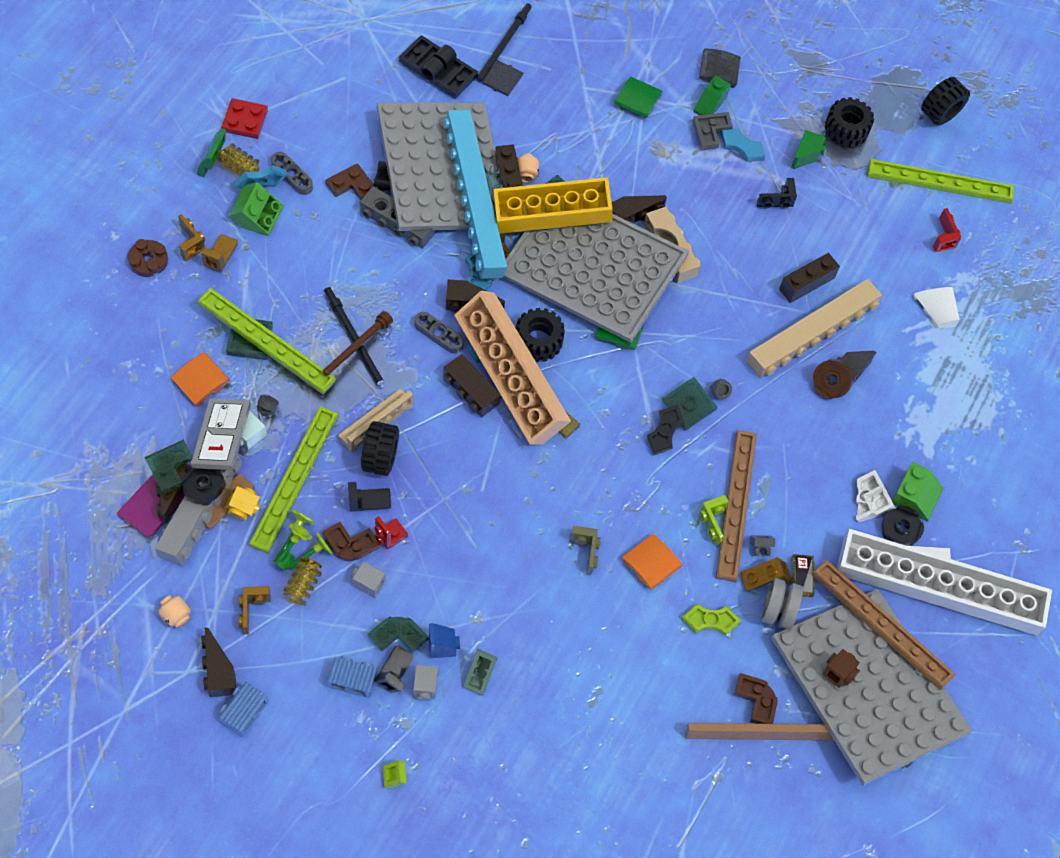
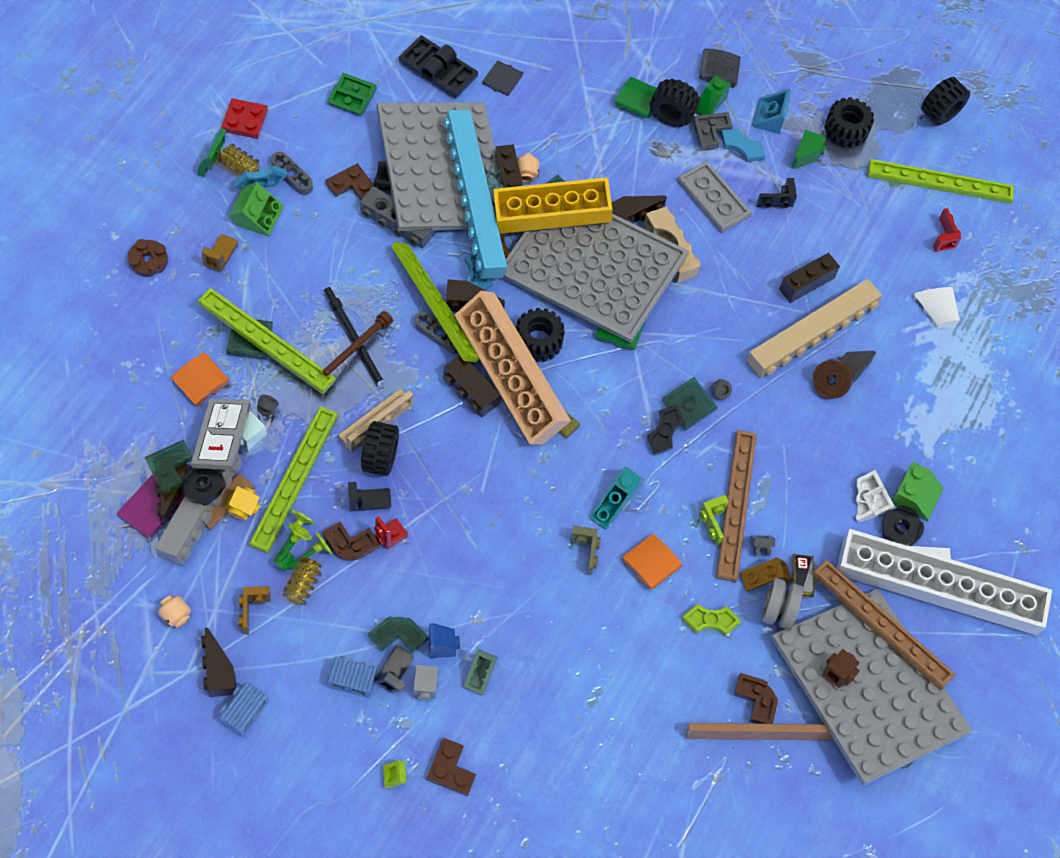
pearl gold bracket [178,214,205,261] -> none
light grey brick [351,562,386,598] -> none
black bar [476,3,532,82] -> none
none -> green slope [327,73,377,116]
none -> lime tile [391,242,480,362]
none -> reddish brown plate [426,737,476,797]
none -> teal slope [590,467,645,529]
none -> black tyre [649,79,700,127]
none -> light grey tile [677,161,752,233]
none -> dark azure slope [753,88,792,134]

